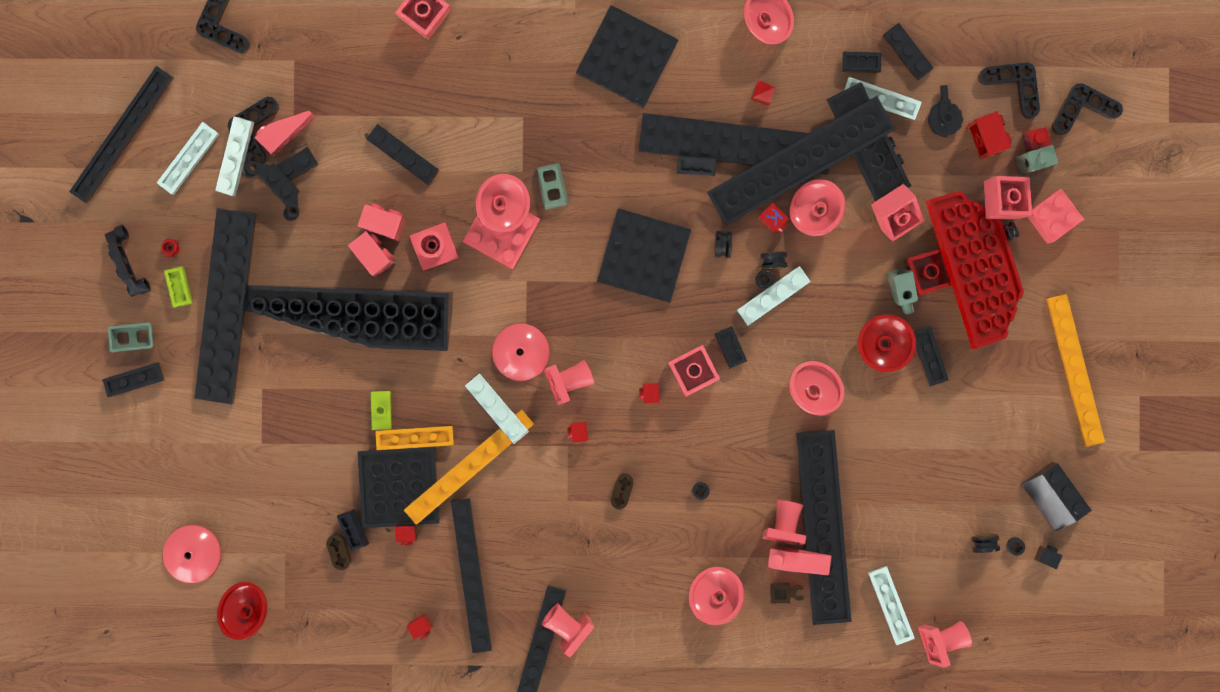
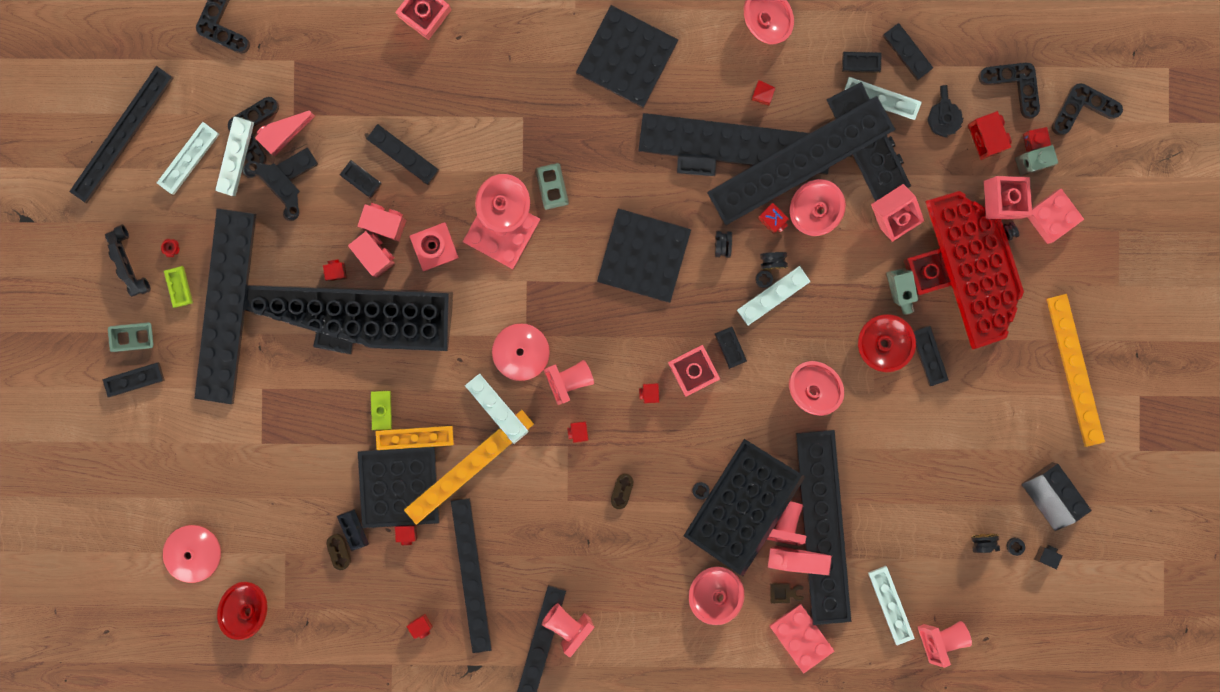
none -> black plate [313,332,354,355]
none -> red plate [323,259,347,281]
none -> black plate [340,160,382,199]
none -> black plate [683,439,805,576]
none -> coral plate [769,604,834,674]

